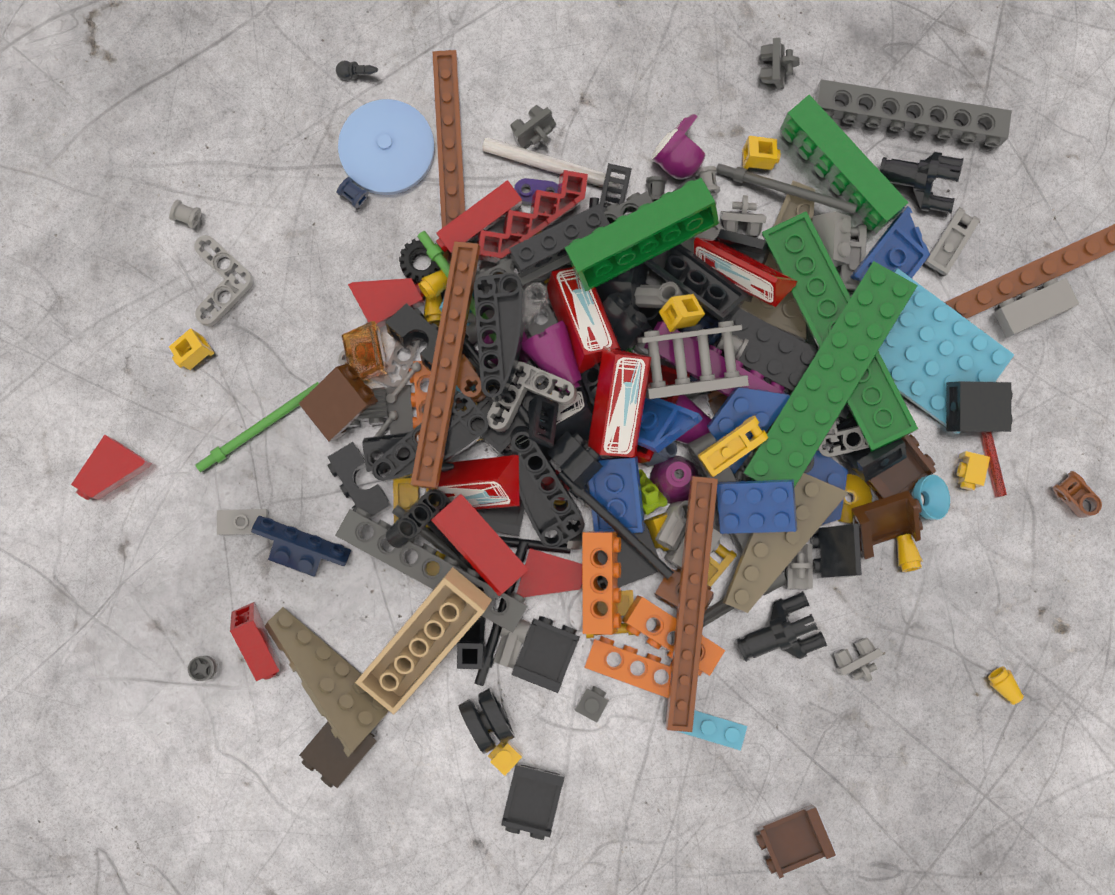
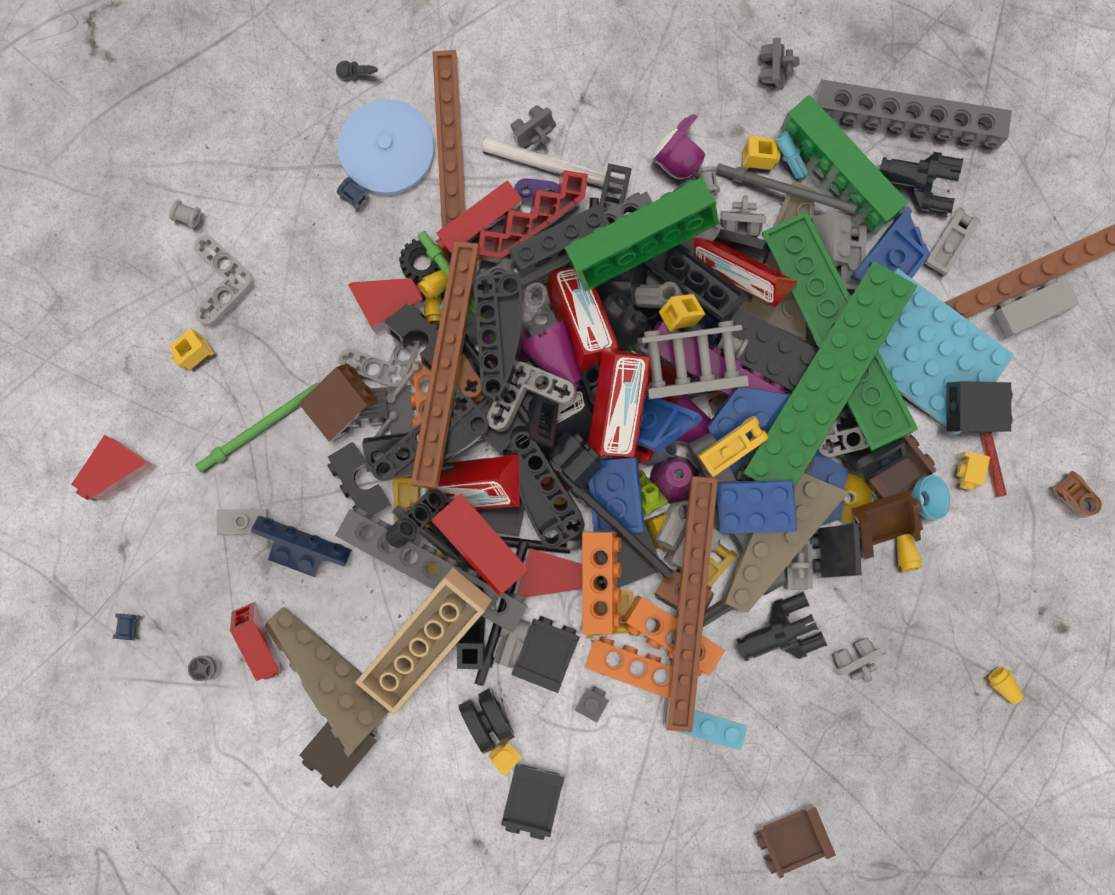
clear orange slope [342,321,388,380] -> none
dark grey bush [646,176,667,202] -> none
none -> dark blue bush [112,613,138,640]
none -> medium azure axle [774,131,808,179]

